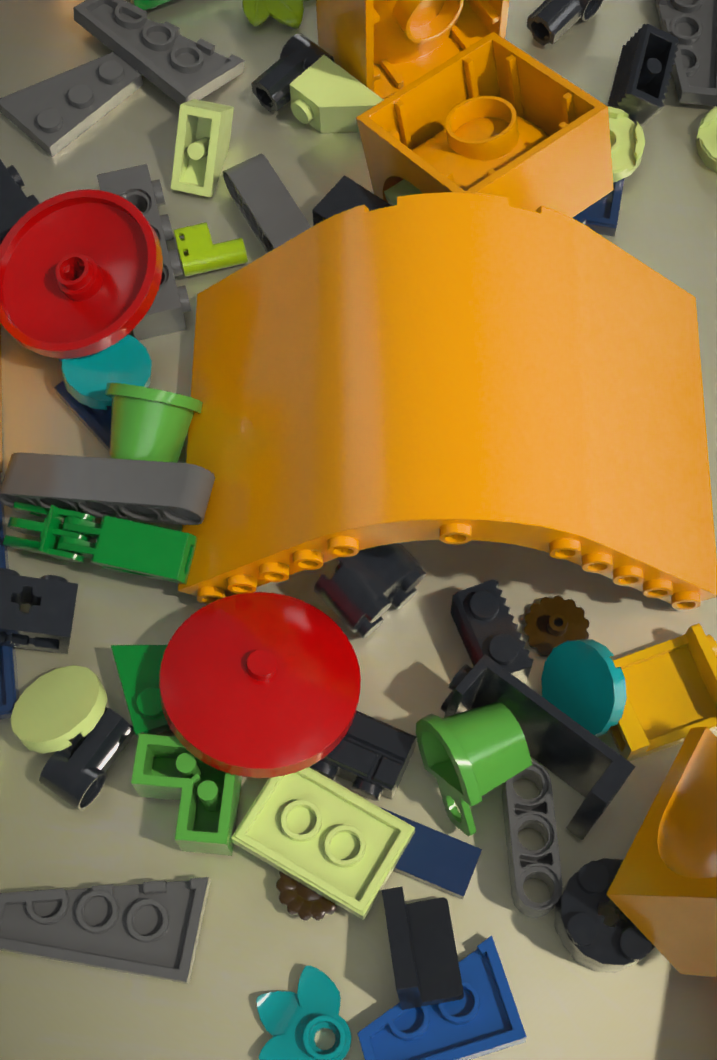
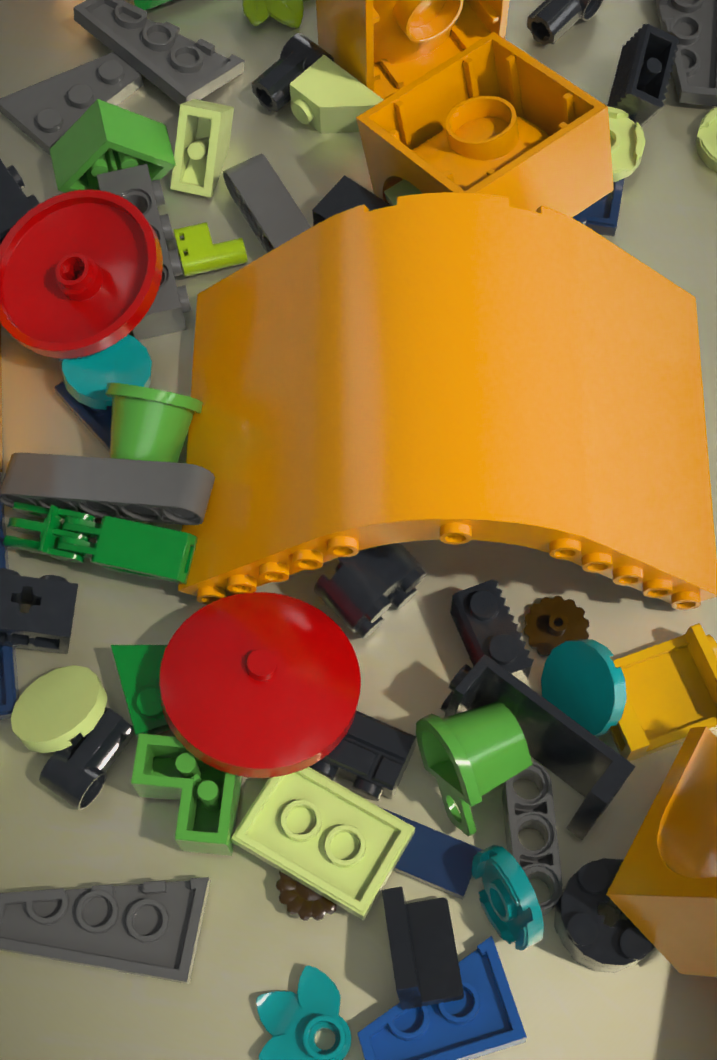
none -> bright green brick [49,99,176,193]
none -> teal tile [472,845,544,951]

